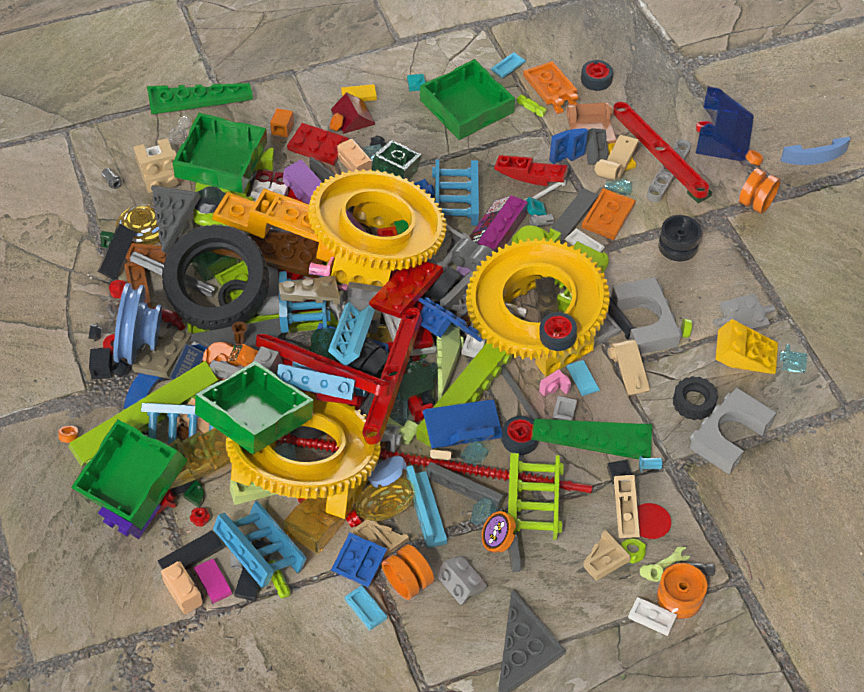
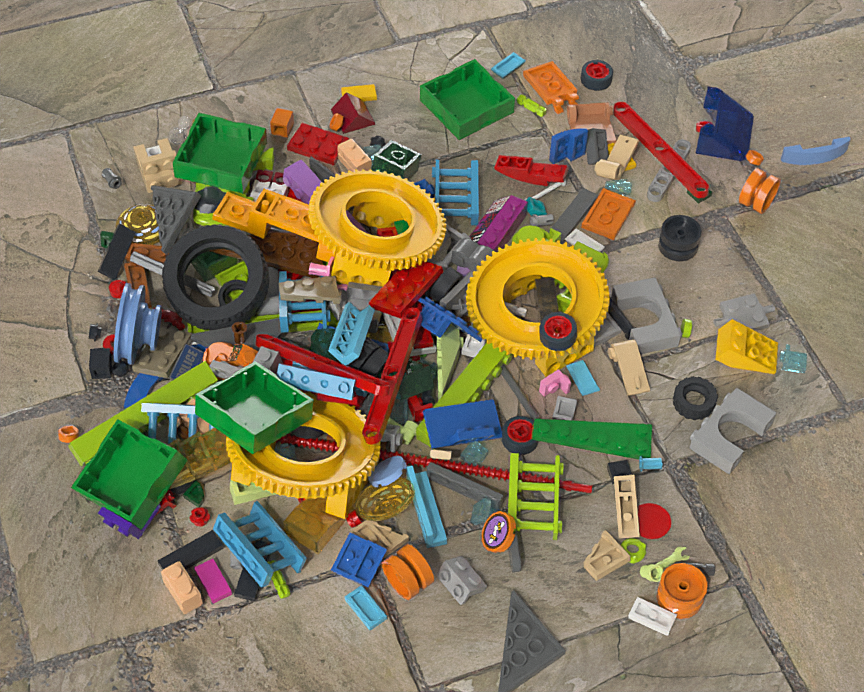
green wing [147,83,253,114] -> none
teal plate [407,74,425,92] -> none

